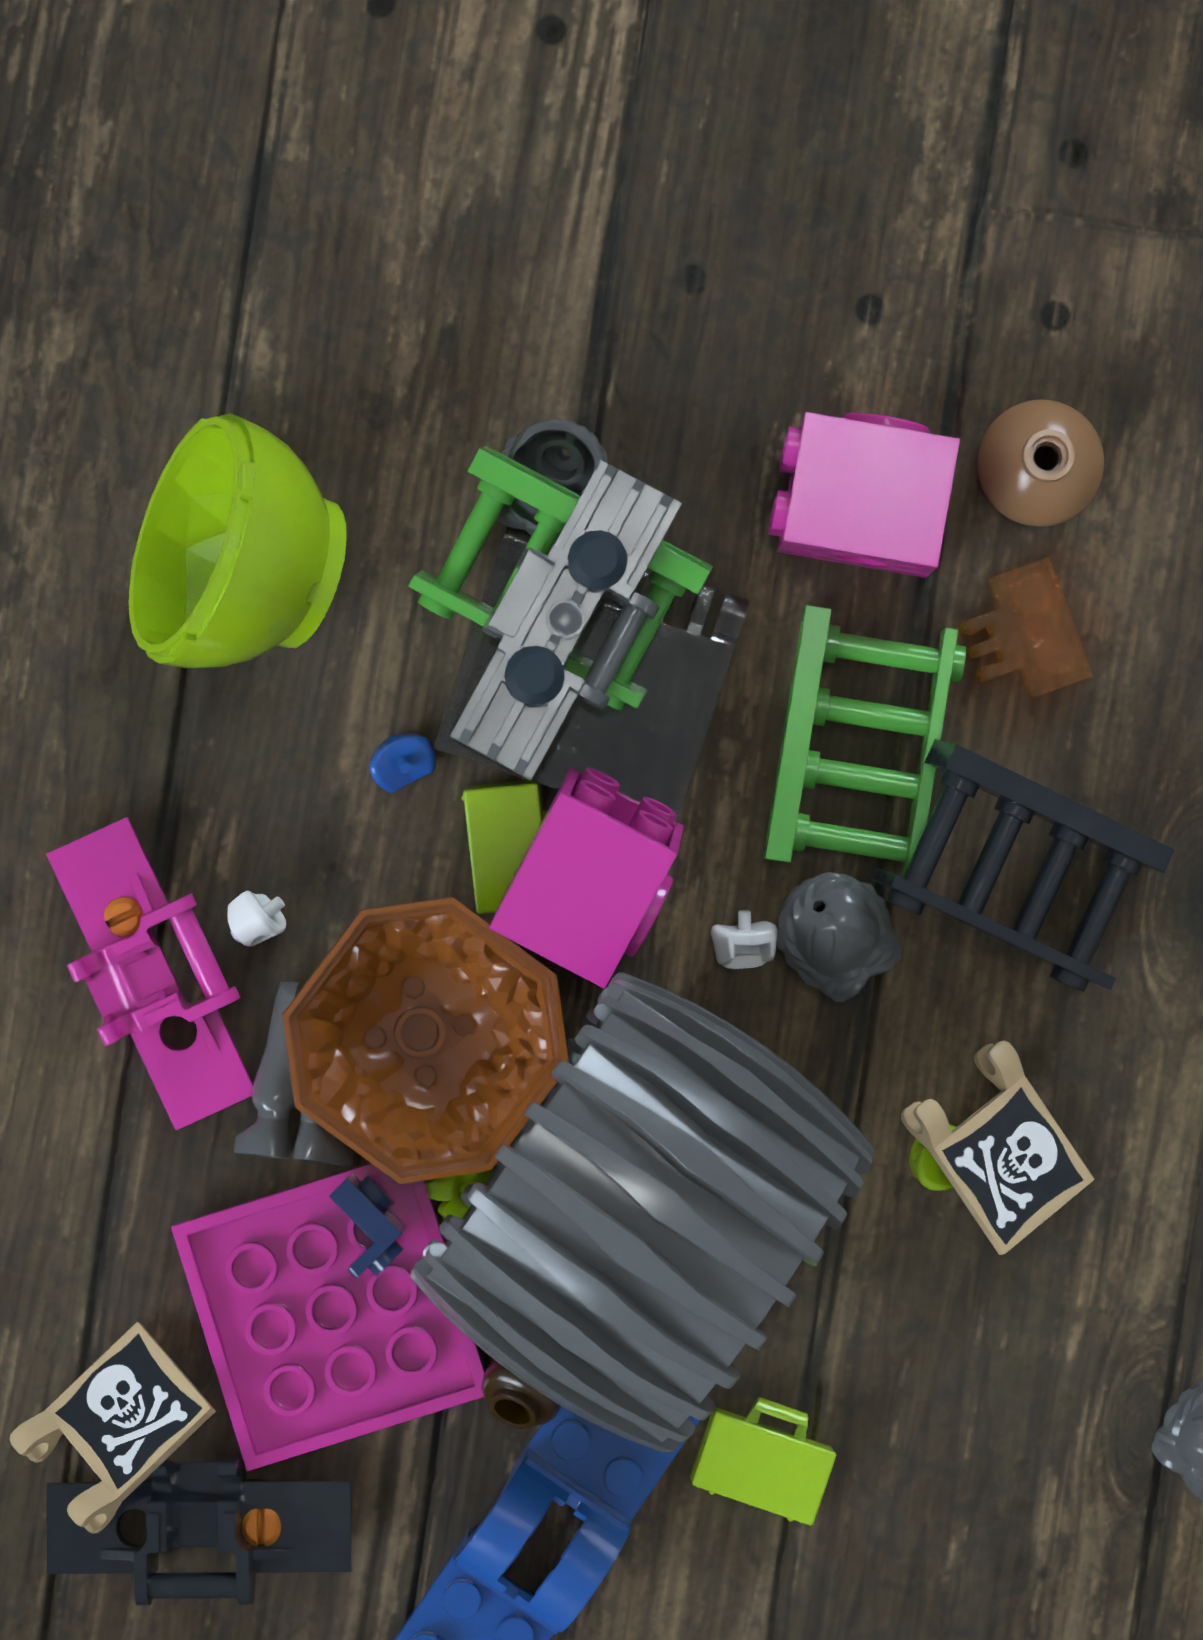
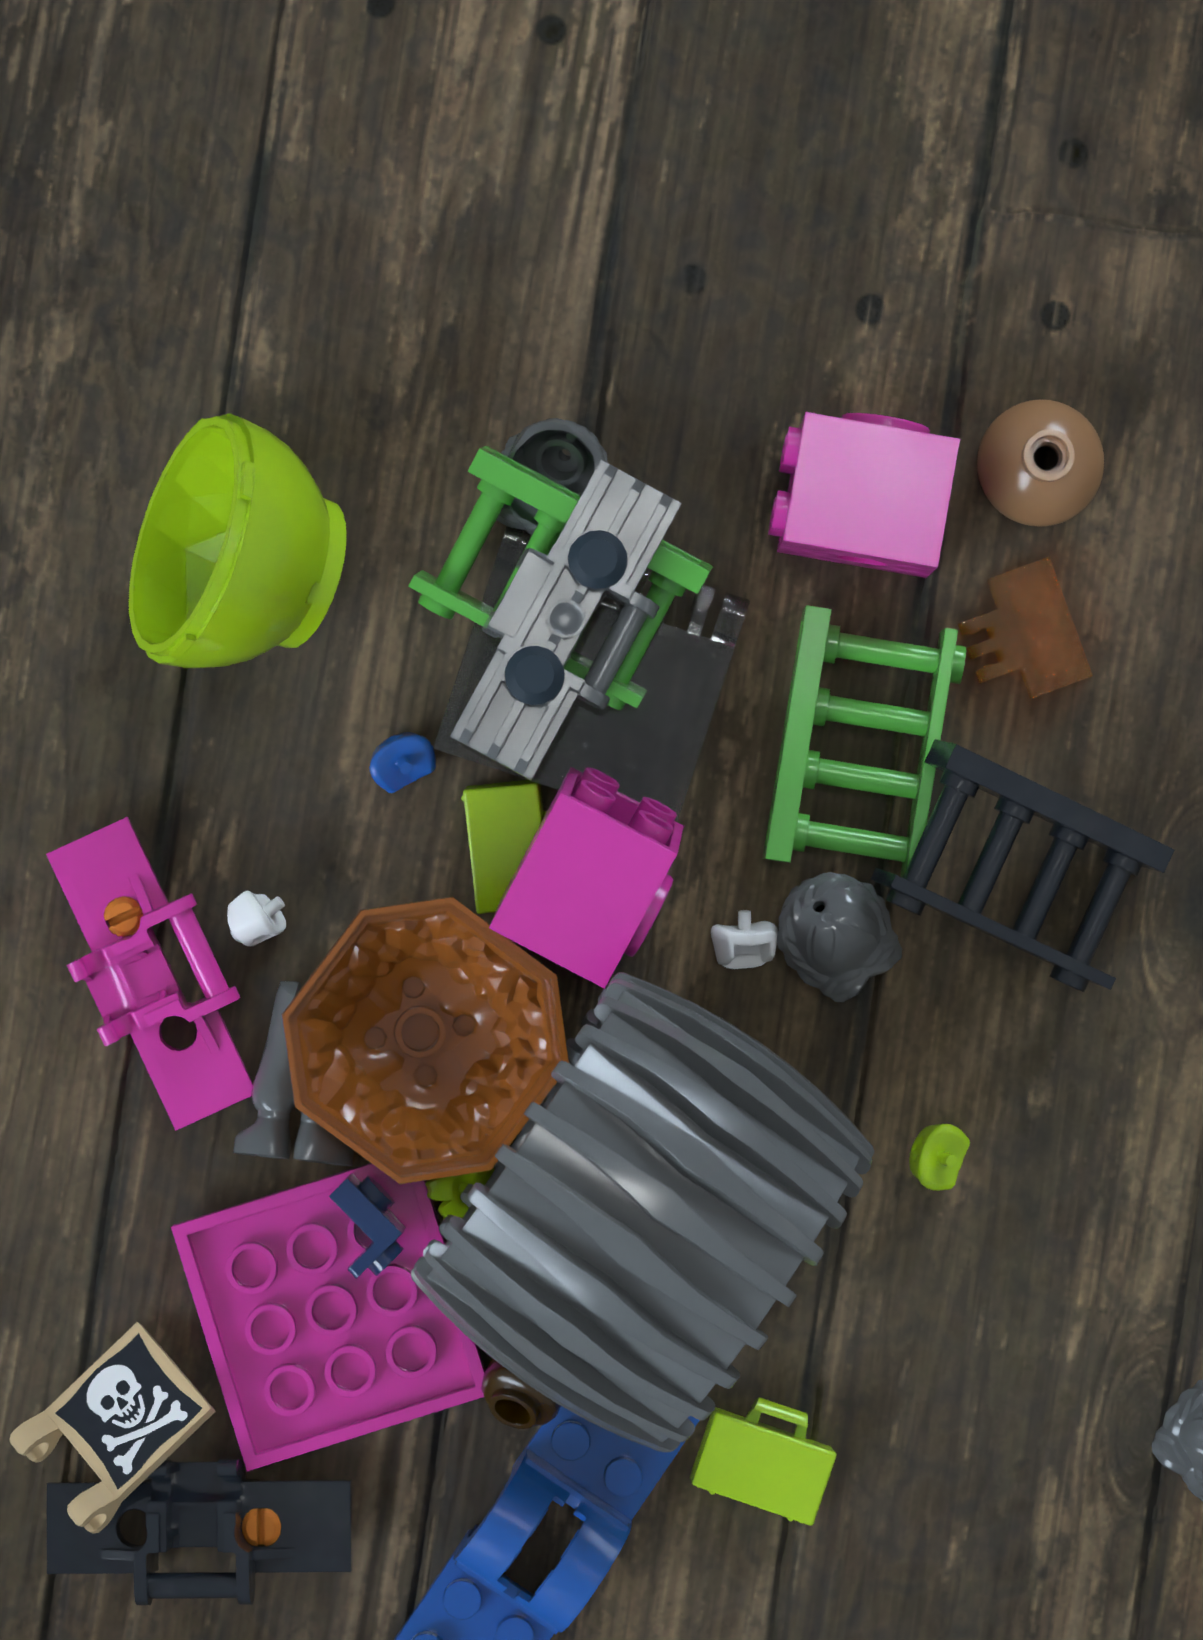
flag [901,1040,1095,1255] -> none

